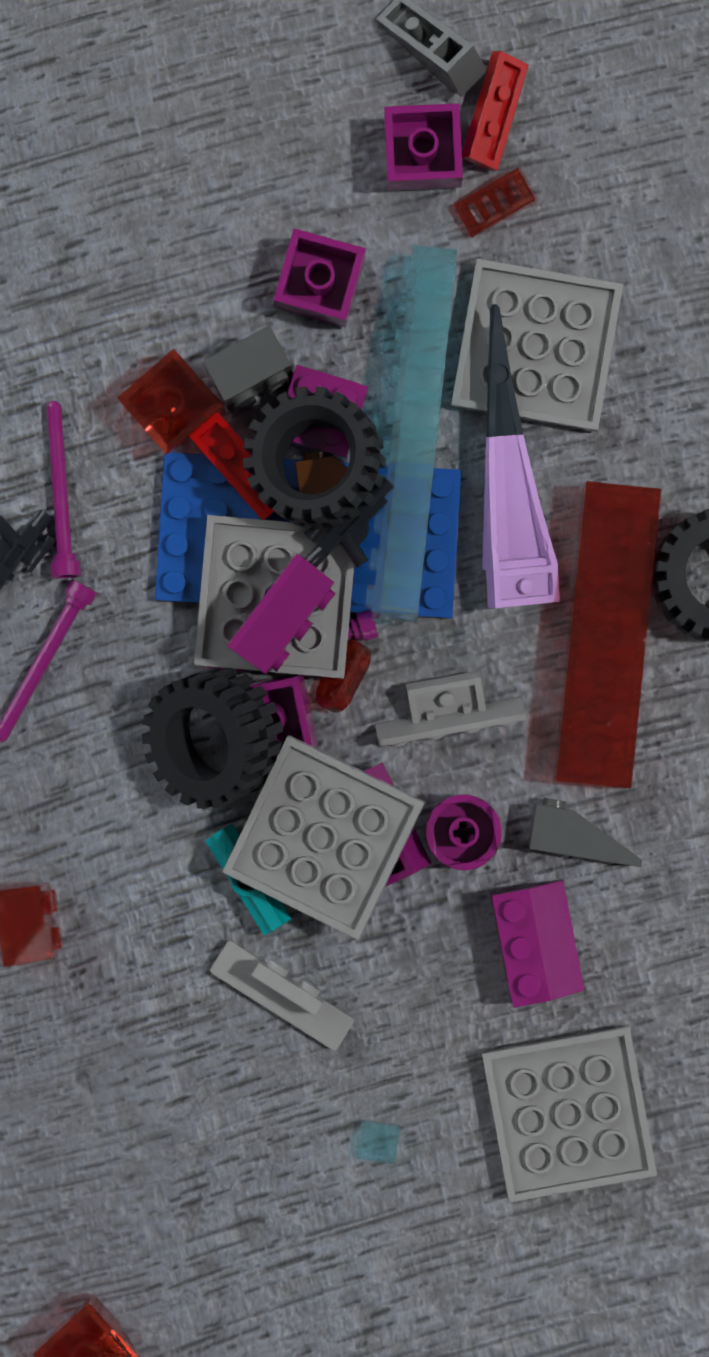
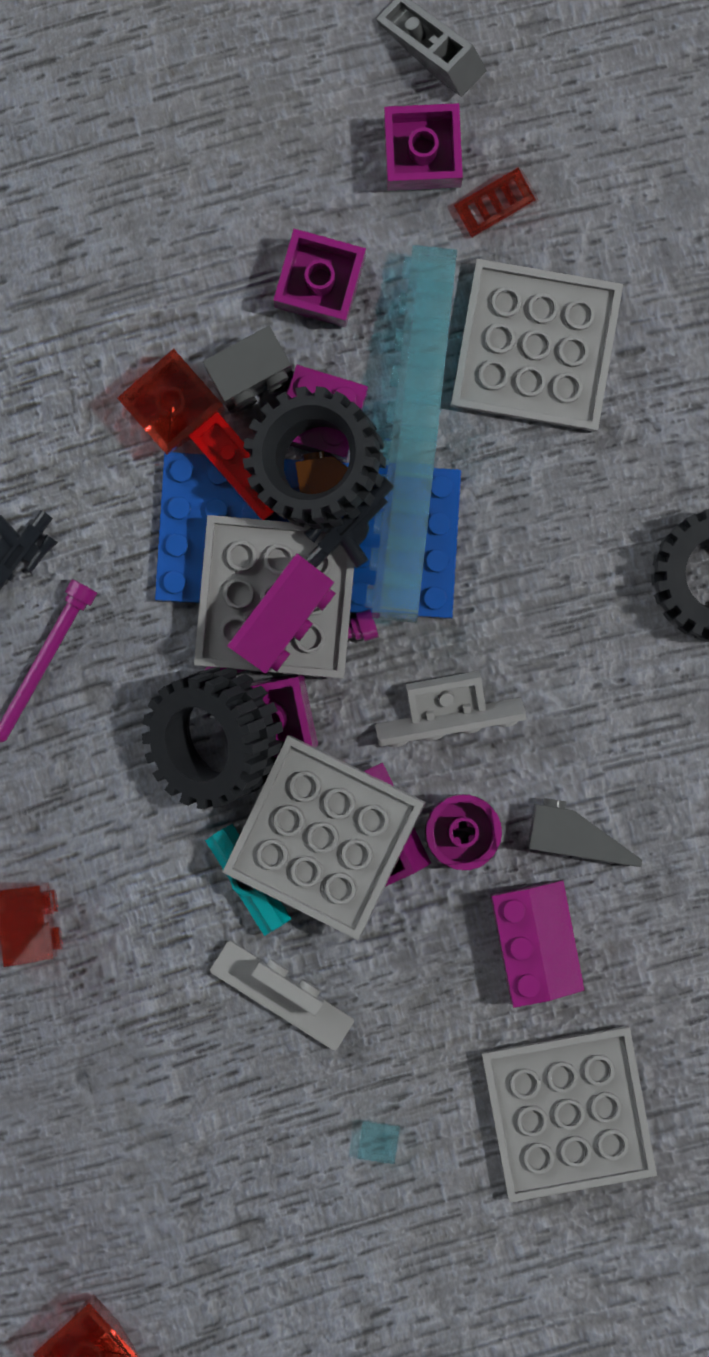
magenta piece [46,401,81,579] -> none
clear red plate [316,639,371,713] -> none
red plate [462,51,529,171] -> none
lavender plate [482,304,560,608] -> none
clear red brick [553,481,661,789] -> none

